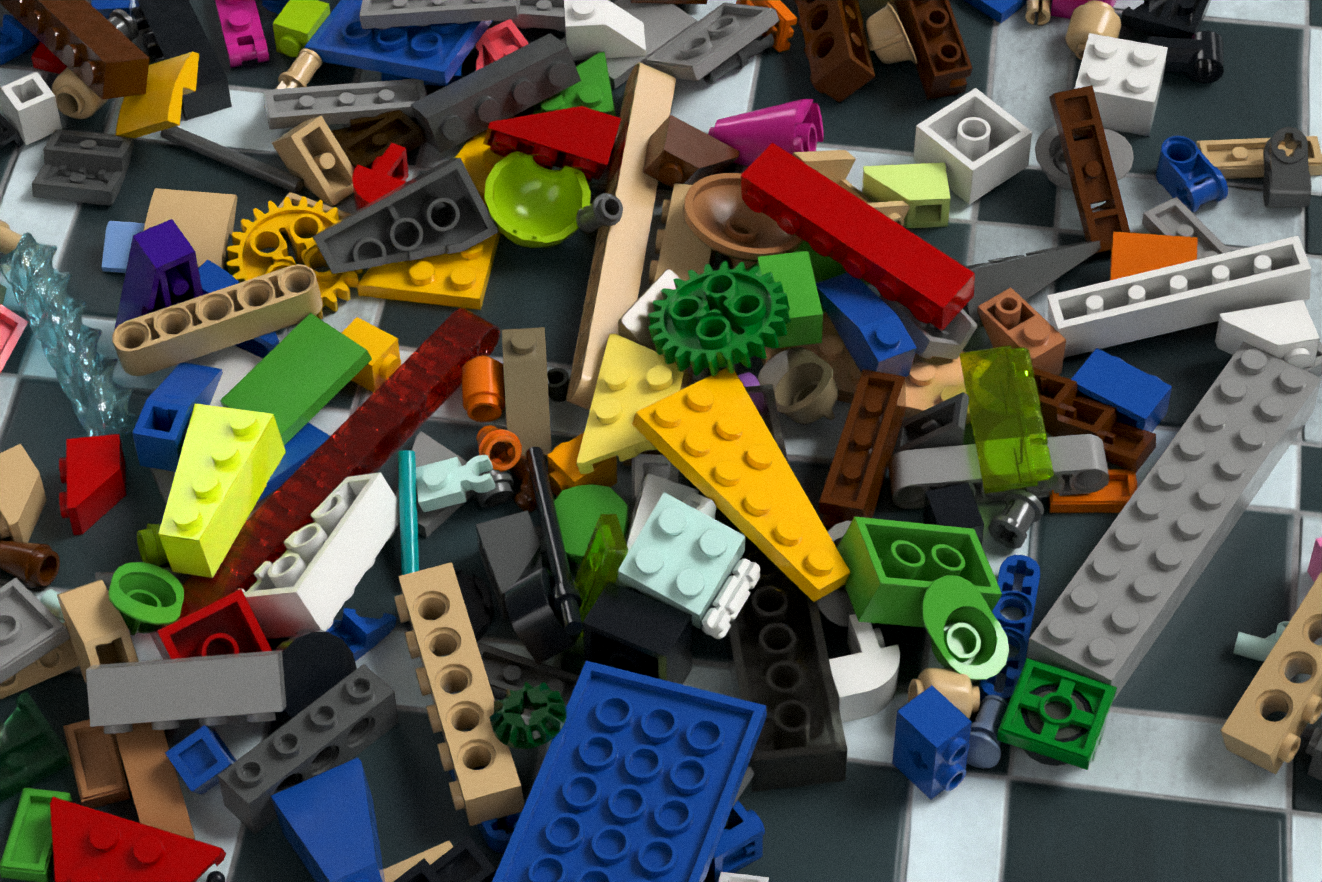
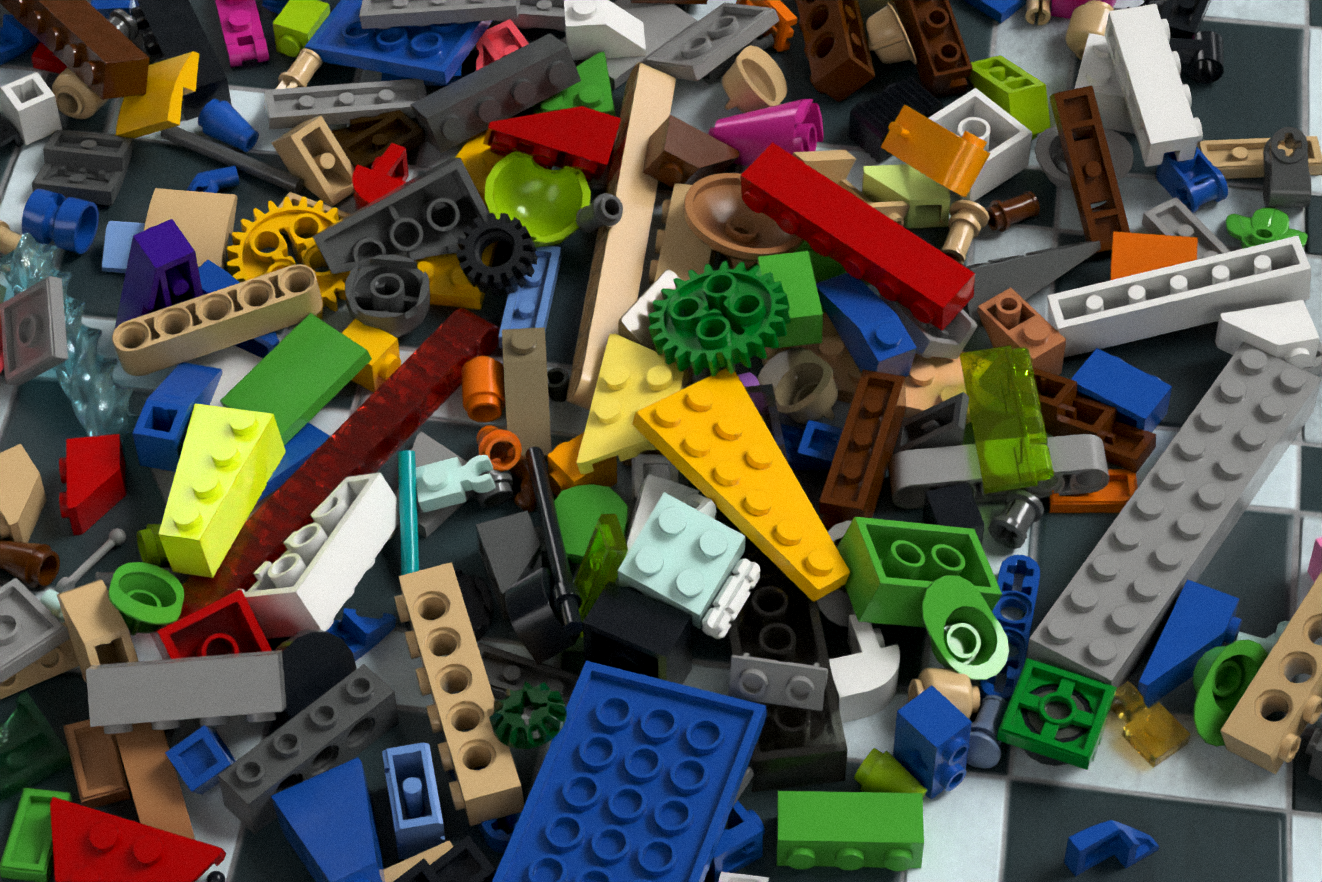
none -> light grey tile [0,276,68,386]
none -> blue wheel [22,189,99,254]
none -> light grey hinge [56,528,126,593]
none -> blue arm [187,166,240,193]
none -> blue cone [198,99,259,152]
none -> dark grey cylinder [345,254,430,338]
none -> medium blue brick [382,742,446,860]
none -> black tyre [456,213,537,296]
none -> medium blue plate [498,246,562,348]
none -> tan piece [722,45,788,113]
none -> light grey hinge [728,652,828,711]
none -> blue slope [764,419,843,471]
none -> bright green brick [777,791,924,871]
none -> black brick [849,76,943,163]
none -> lime cone [854,748,928,797]
none -> light orange door [881,104,990,198]
none -> tan pin [940,199,990,265]
none -> lime slope [969,55,1051,140]
none -> reddish brown pin [985,191,1040,232]
none -> blue slope [1064,820,1159,877]
none -> white brick [1105,4,1203,167]
none -> clear yellow plate [1111,681,1191,768]
none -> blue slope [1134,579,1242,711]
none -> bright green piece [1192,639,1268,747]
none -> bright green plate [1226,207,1308,249]

